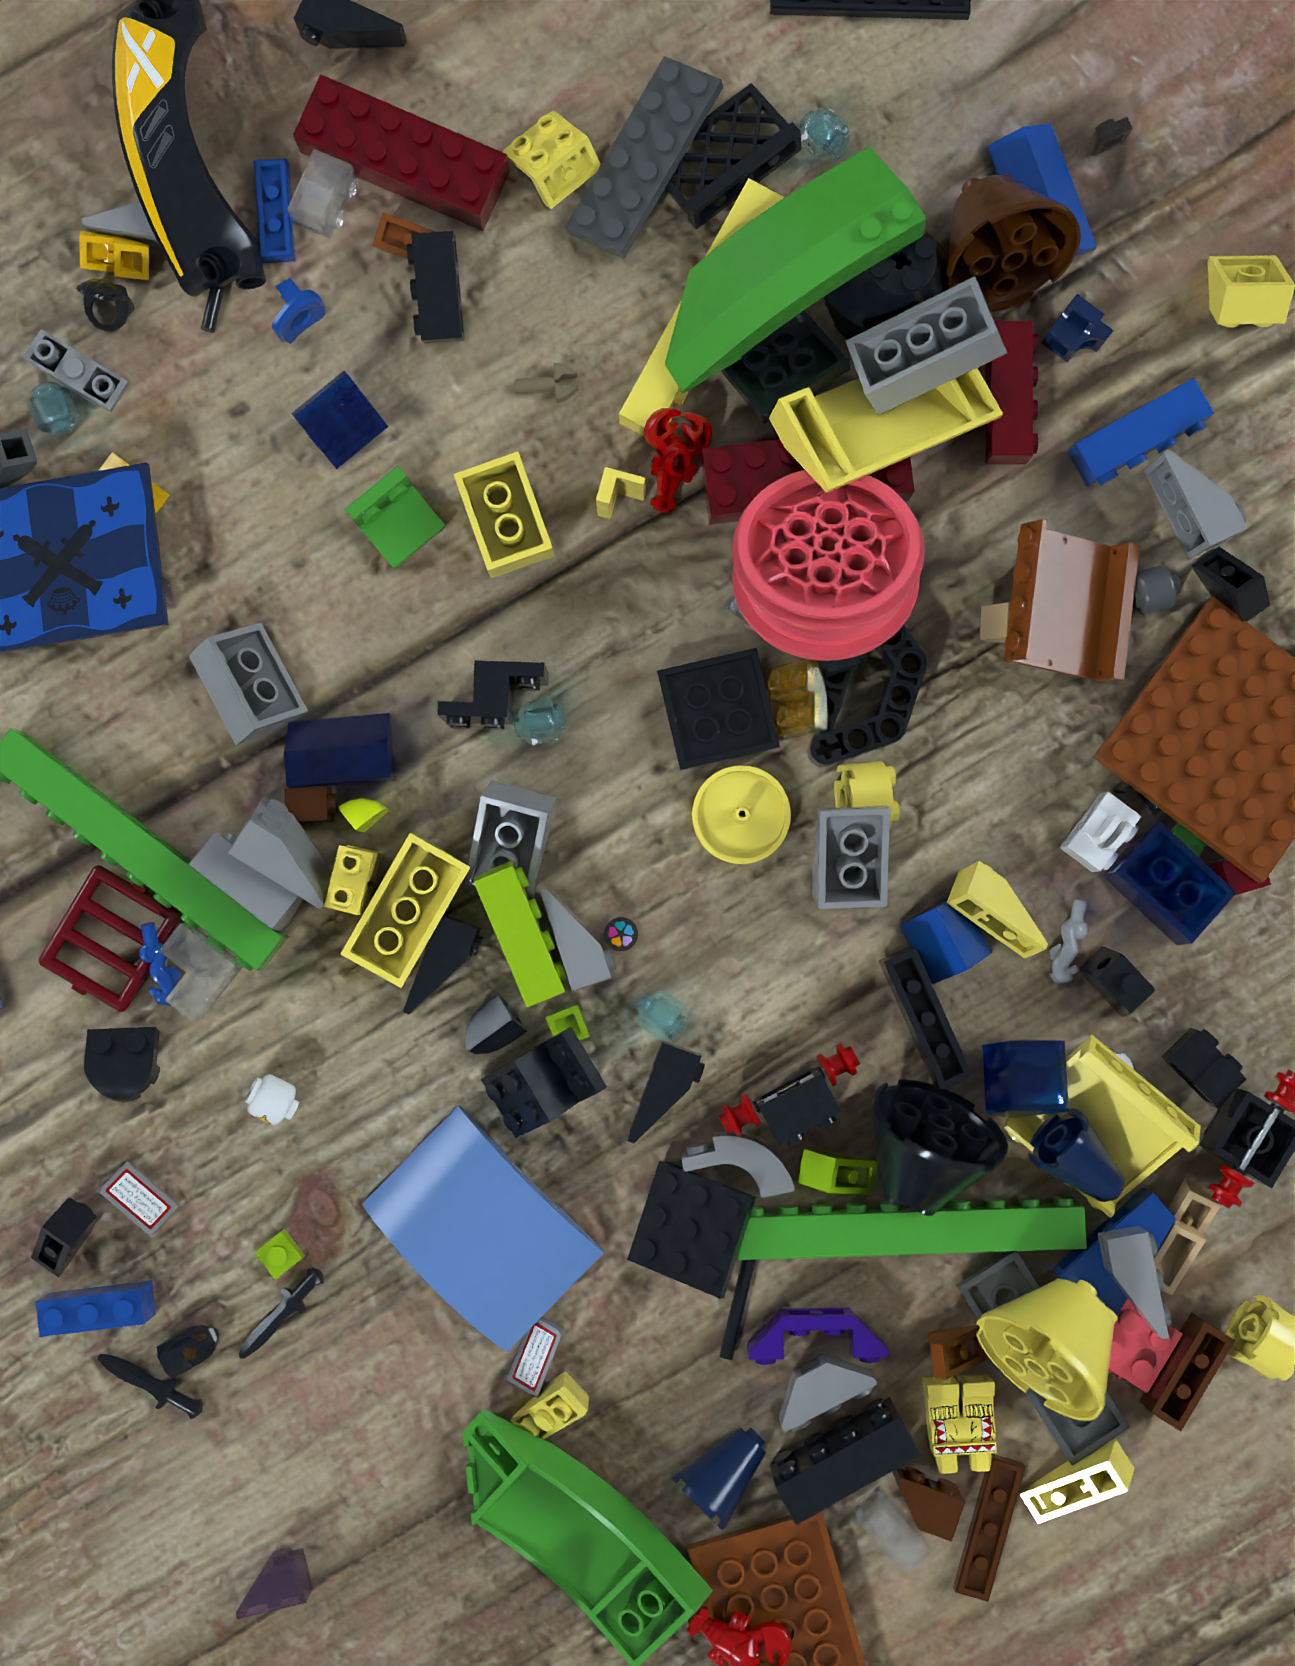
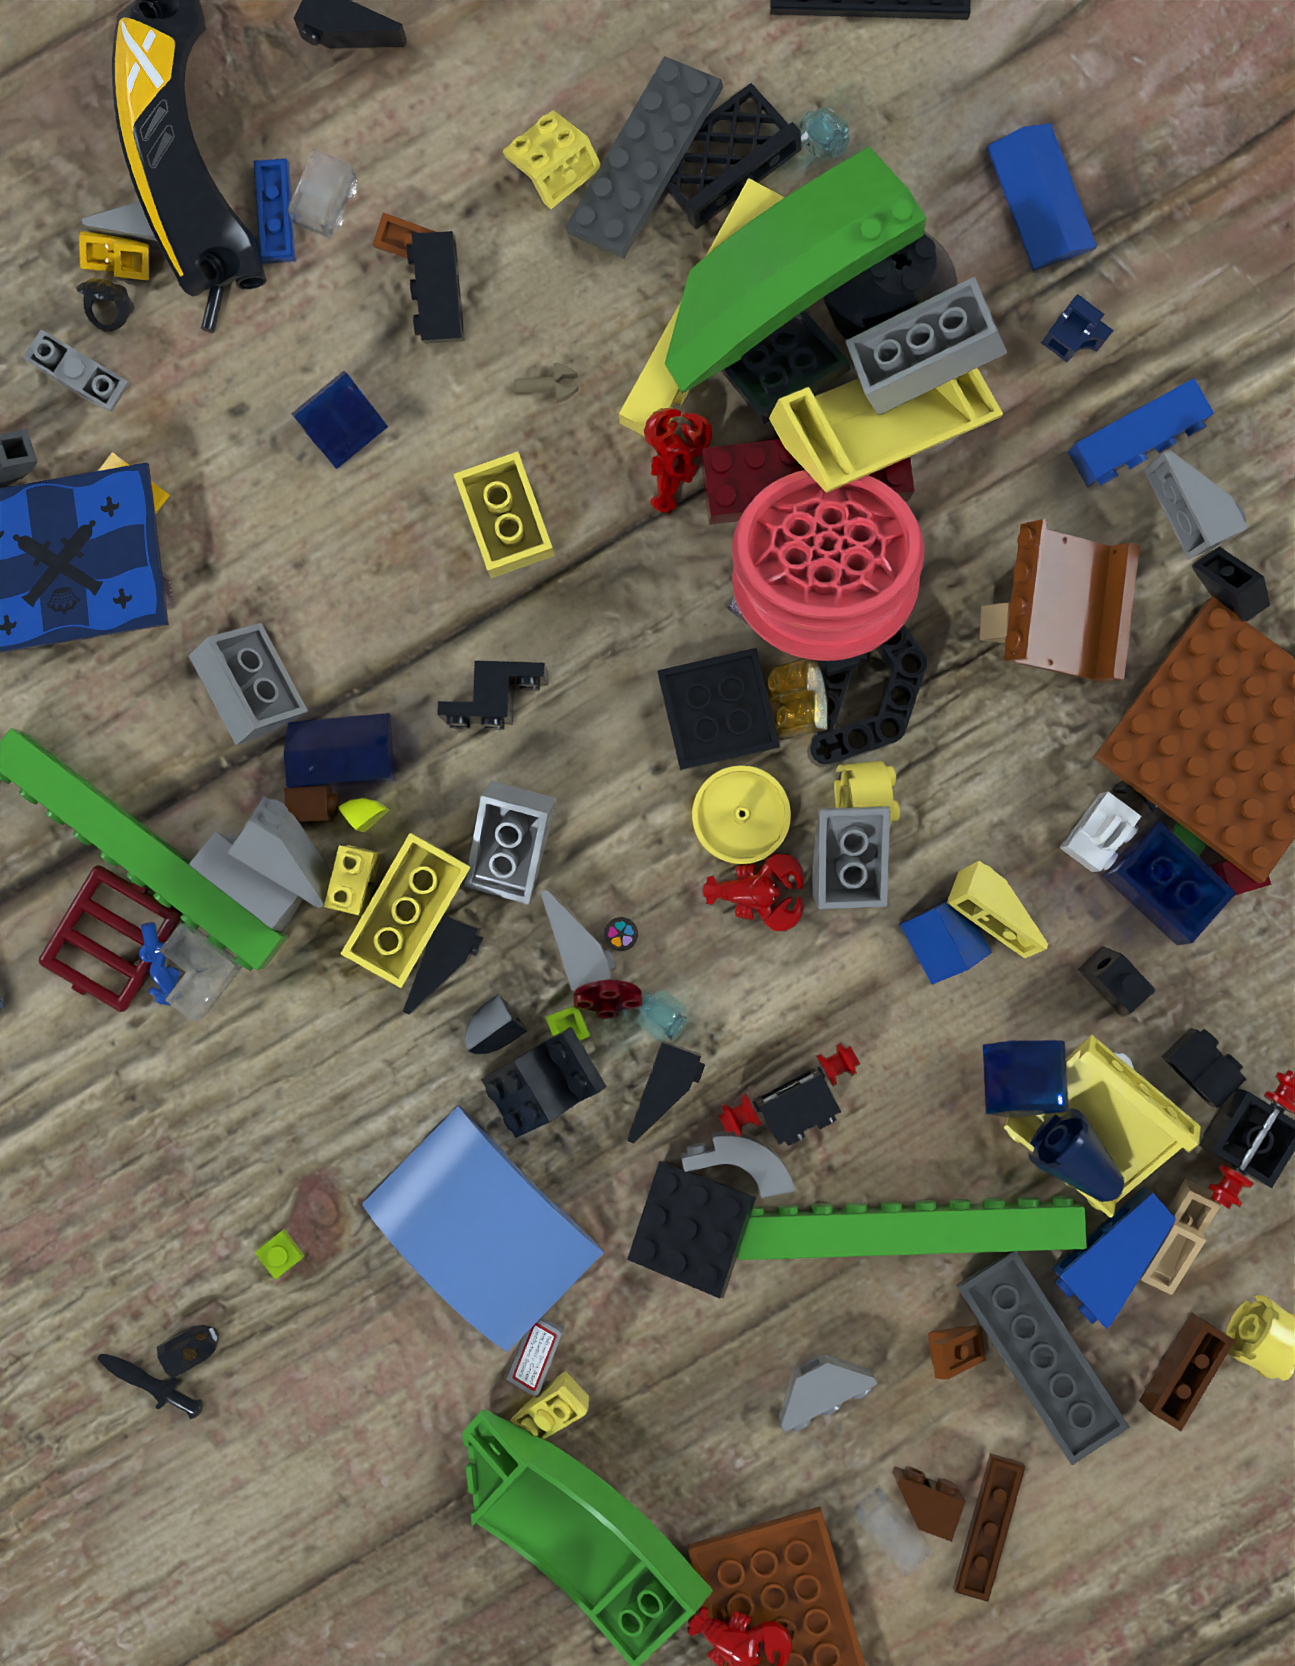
clear light blue head [27,382,79,436] -> none
black slope [31,1197,97,1277] -> none
blue brick [36,1280,156,1337] -> none
black slope [84,1027,160,1102] -> none
slope [99,1161,180,1236] -> none
clear purple slope [236,1547,313,1620] -> none
black sword [239,1267,324,1359] -> none
white head [244,1074,299,1126] -> none
blue piece [272,278,325,344] -> none
dark red brick [293,74,510,231] -> none
bright green bracket [345,466,445,568] -> none
lime brick [473,860,568,1008] -> none
clear light blue head [514,697,567,746] -> none
light yellow panel [596,467,645,519] -> none
dark blue cone [671,1427,766,1530] -> none
black bar [719,1260,756,1360] -> none
dark purple slope [747,1307,889,1365] -> none
black brick [770,1397,921,1525] -> none
lime slope [797,1149,877,1195] -> none
black cone [872,1079,1008,1216] -> none
black brick [878,947,973,1090] -> none
light yellow hips [922,1374,997,1474] -> none
reddish brown cone [946,174,1081,312] -> none
light yellow cone [976,1278,1118,1421] -> none
dark red brick [985,321,1038,465] -> none
light yellow slope [1019,1438,1134,1524] -> none
light grey animal [1048,899,1089,985] -> none
clear smoke plate [1088,117,1132,156] -> none
light grey slope [1097,1226,1171,1339] -> none
coral plate [1108,1299,1183,1394] -> none
dark grey head [1133,566,1181,614] -> none
light yellow slope [1208,255,1295,327] -> none
none -> dark red dish [573,980,643,1019]
none -> red animal [702,853,805,932]

